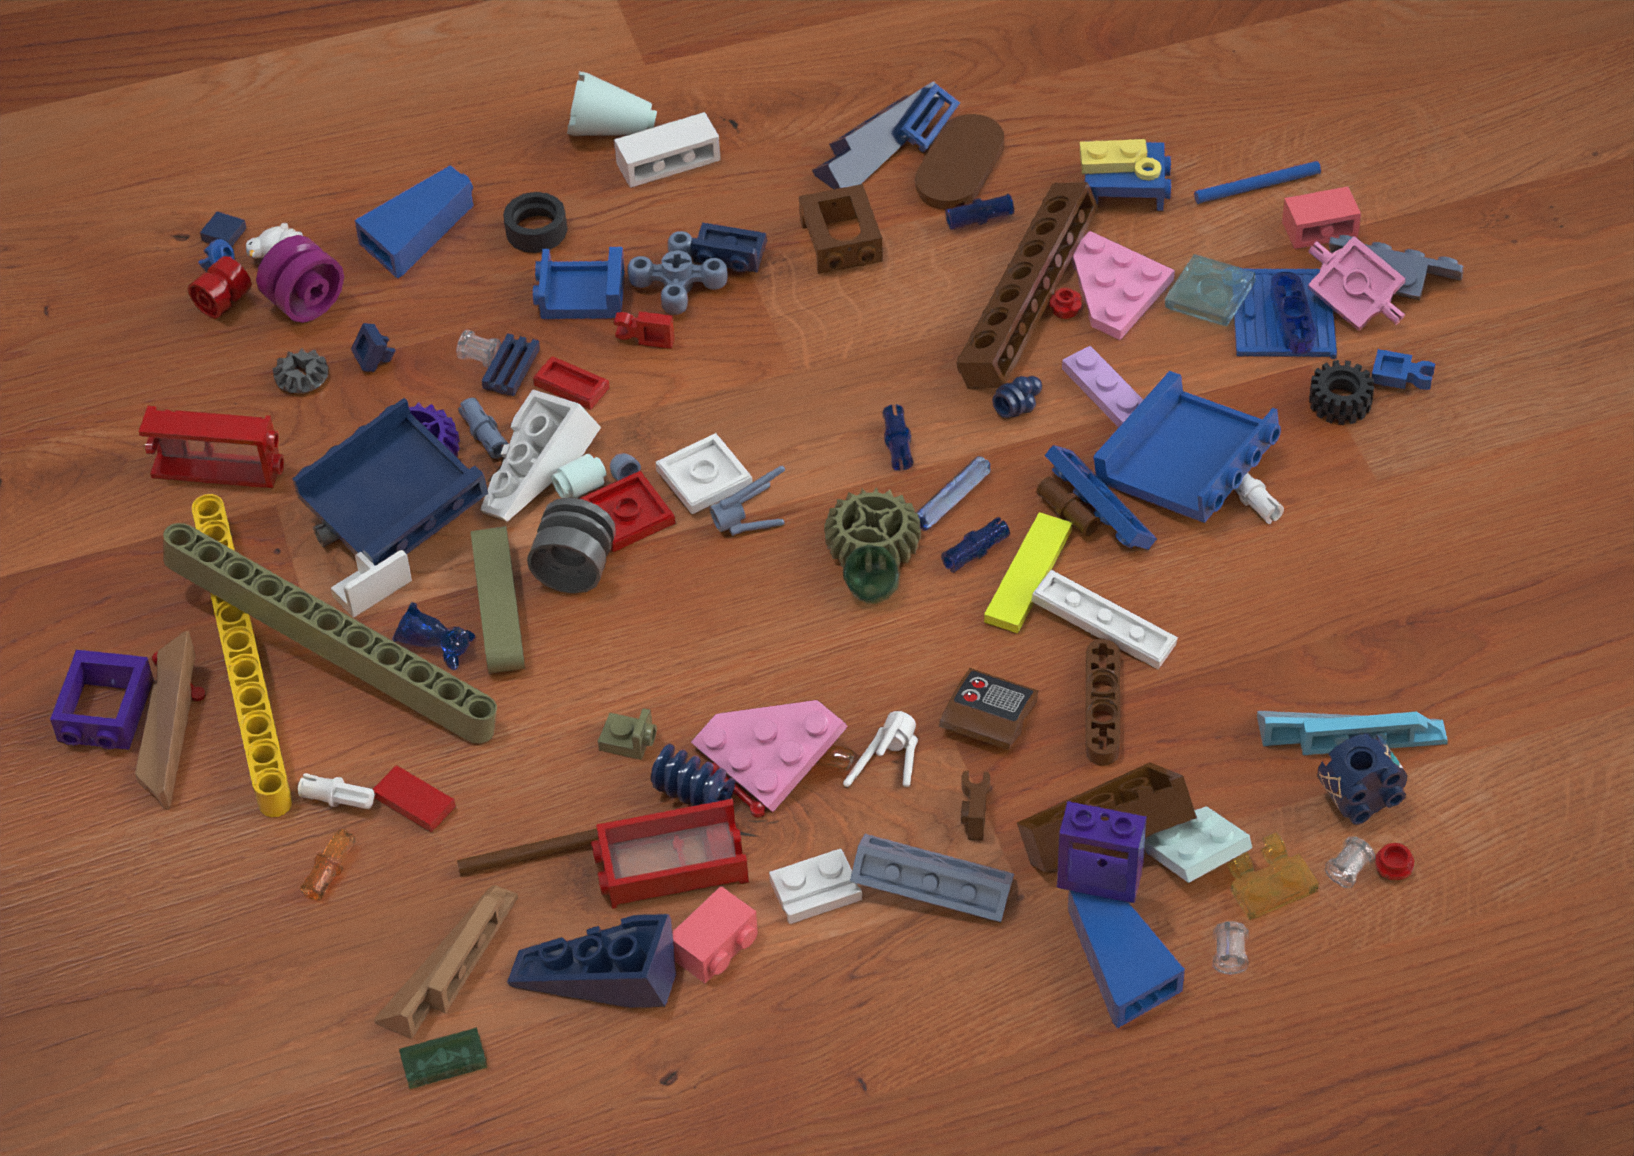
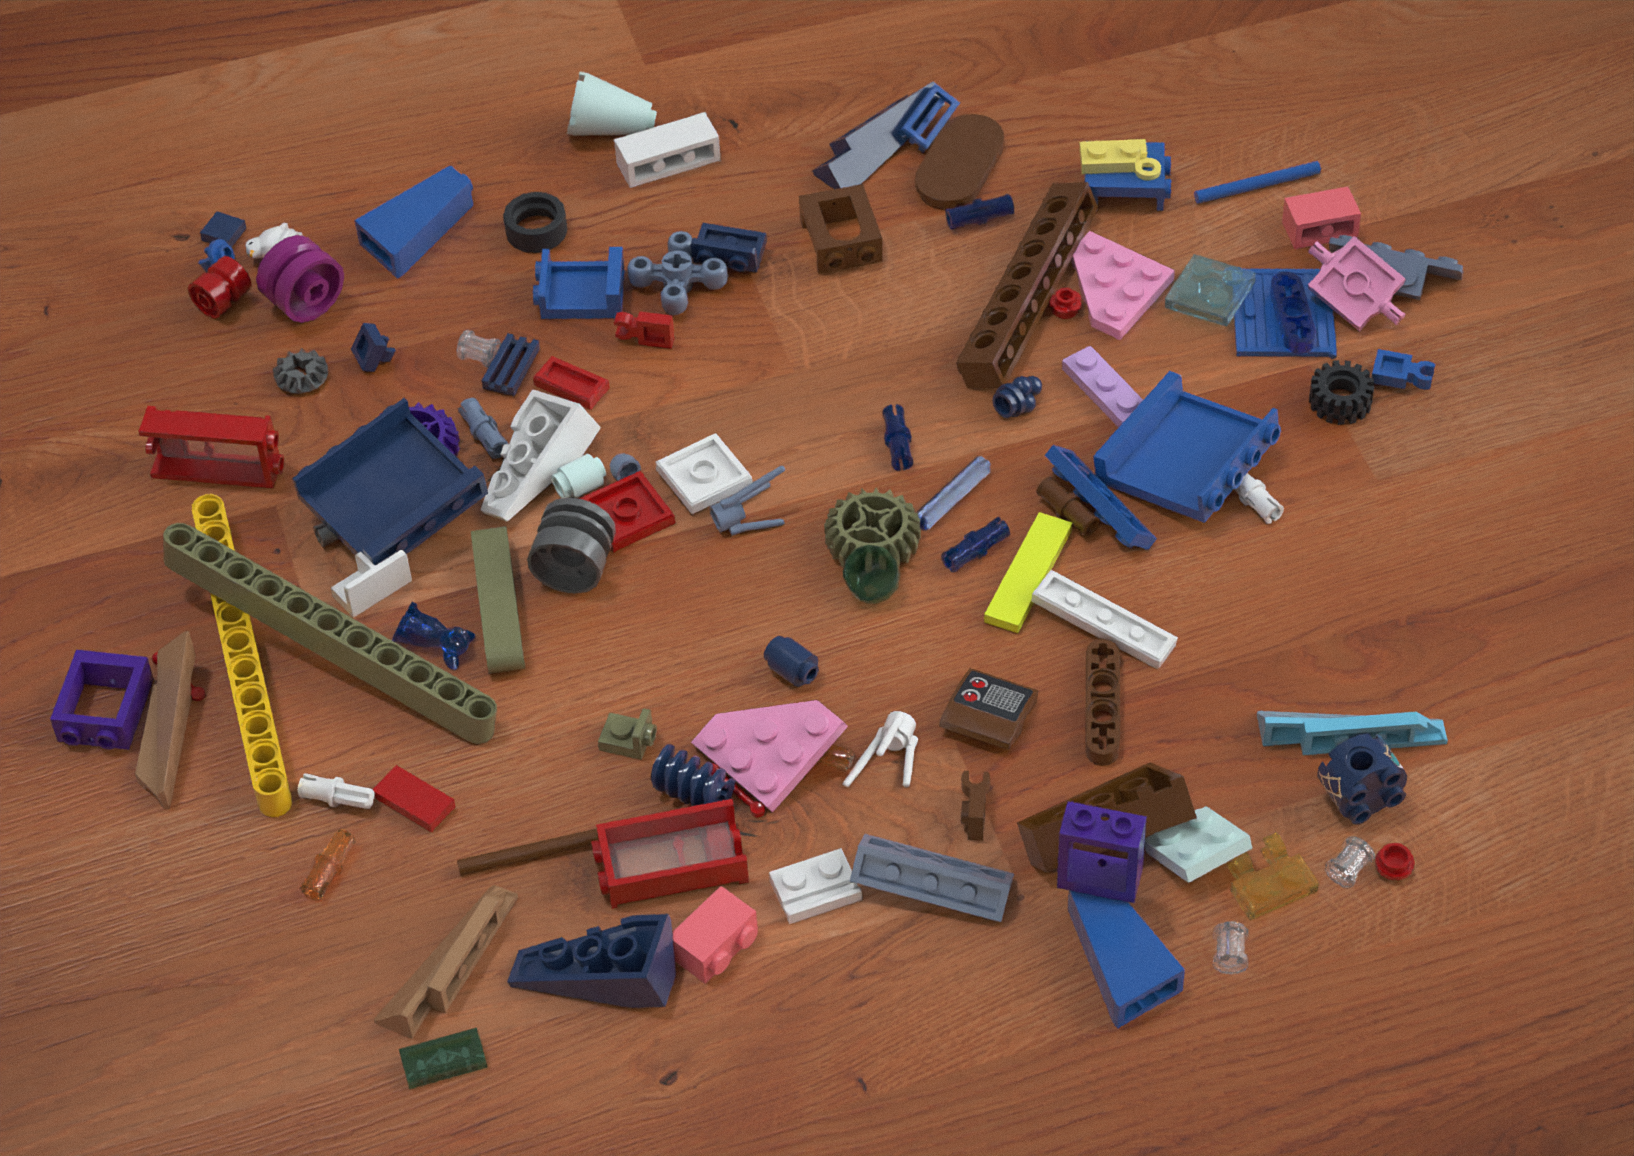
none -> dark blue brick [764,636,819,687]

